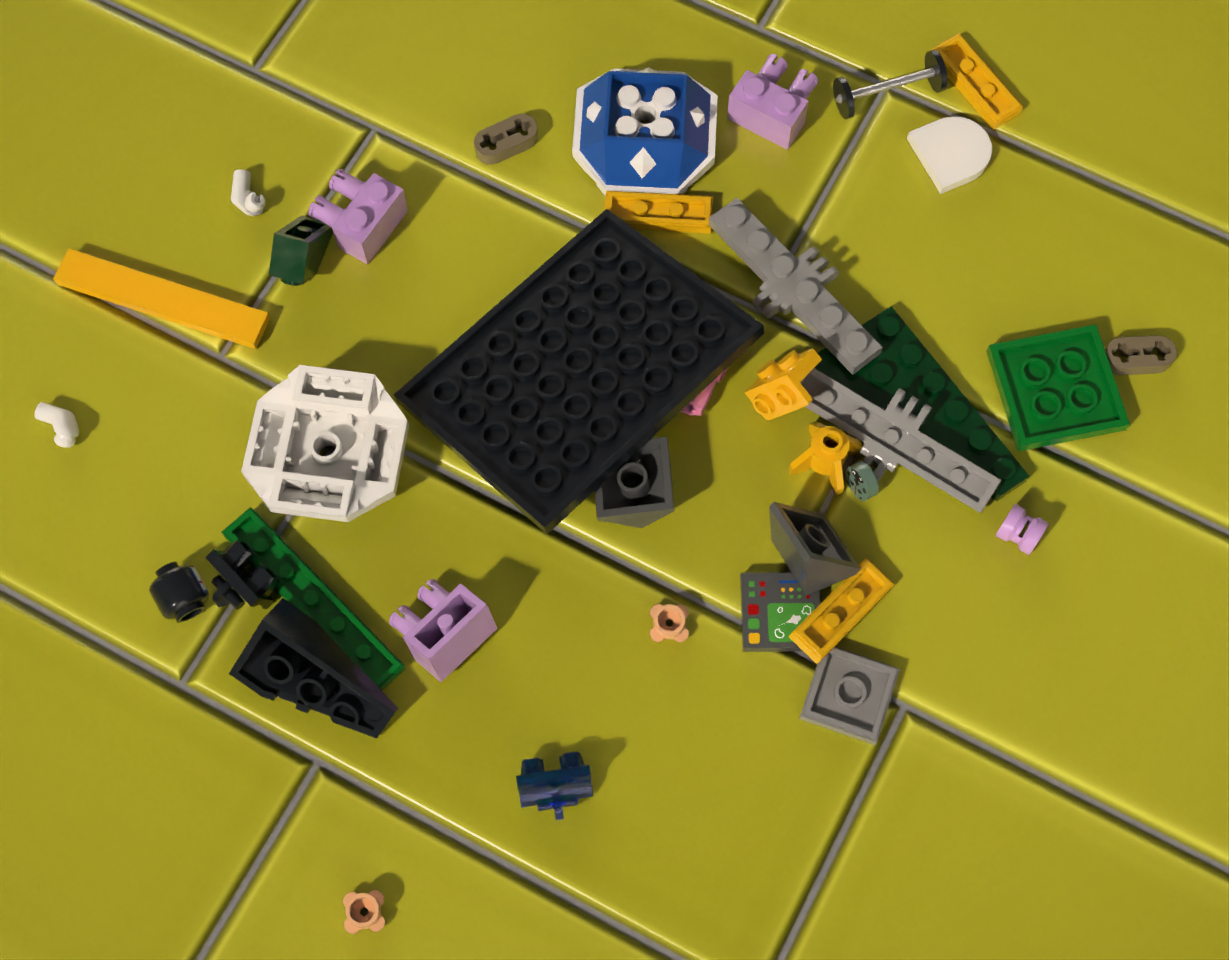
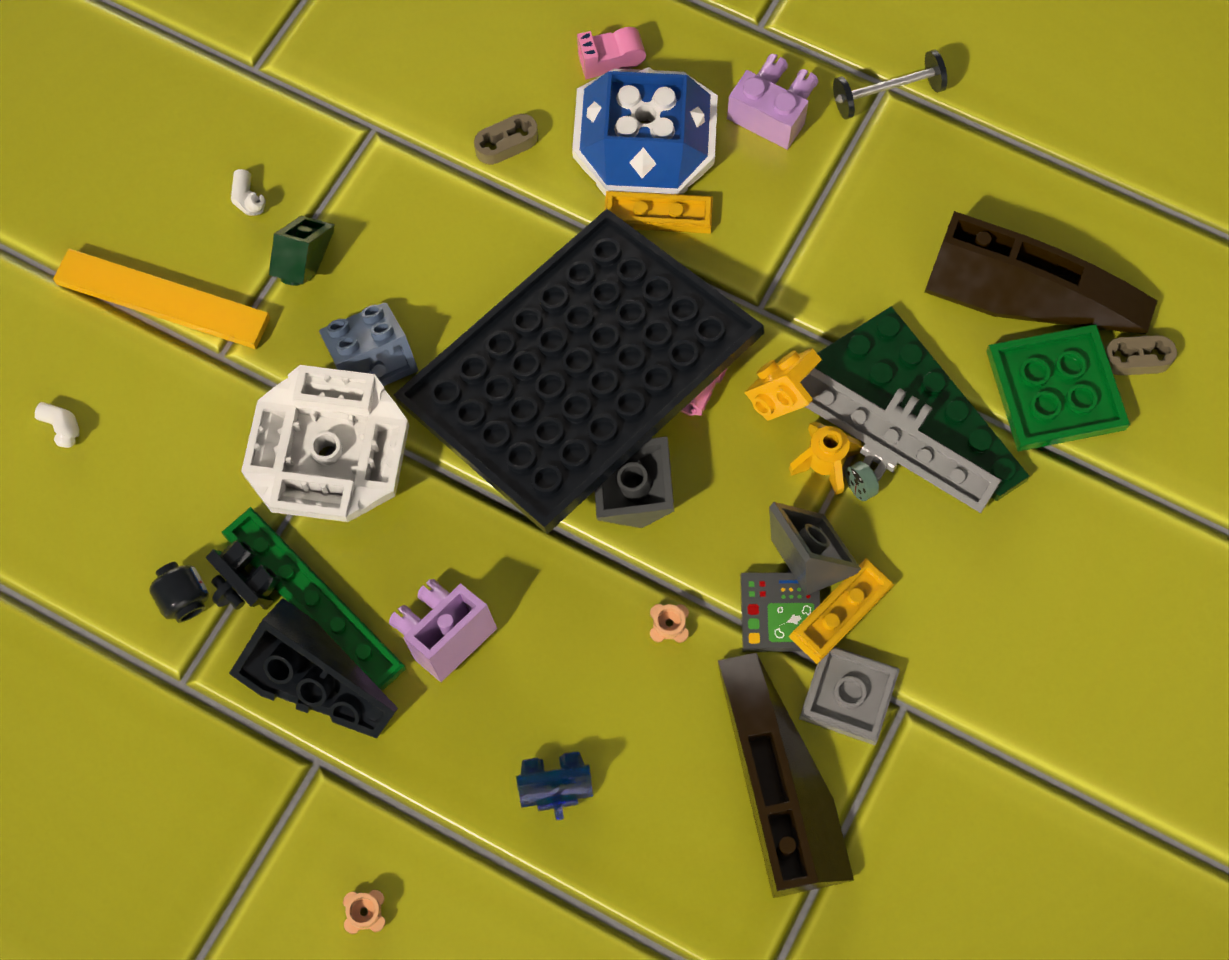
lavender brick [308,168,408,265] -> none
light grey hinge [709,198,882,375] -> none
white tile [907,117,992,194] -> none
yellow tile [932,33,1023,130] -> none
lavender wheel [995,504,1049,555] -> none
none -> sand blue bracket [319,303,419,386]
none -> bright pink leg [577,27,646,80]
none -> dark brown wedge [717,653,854,898]
none -> dark brown wedge [924,211,1158,335]

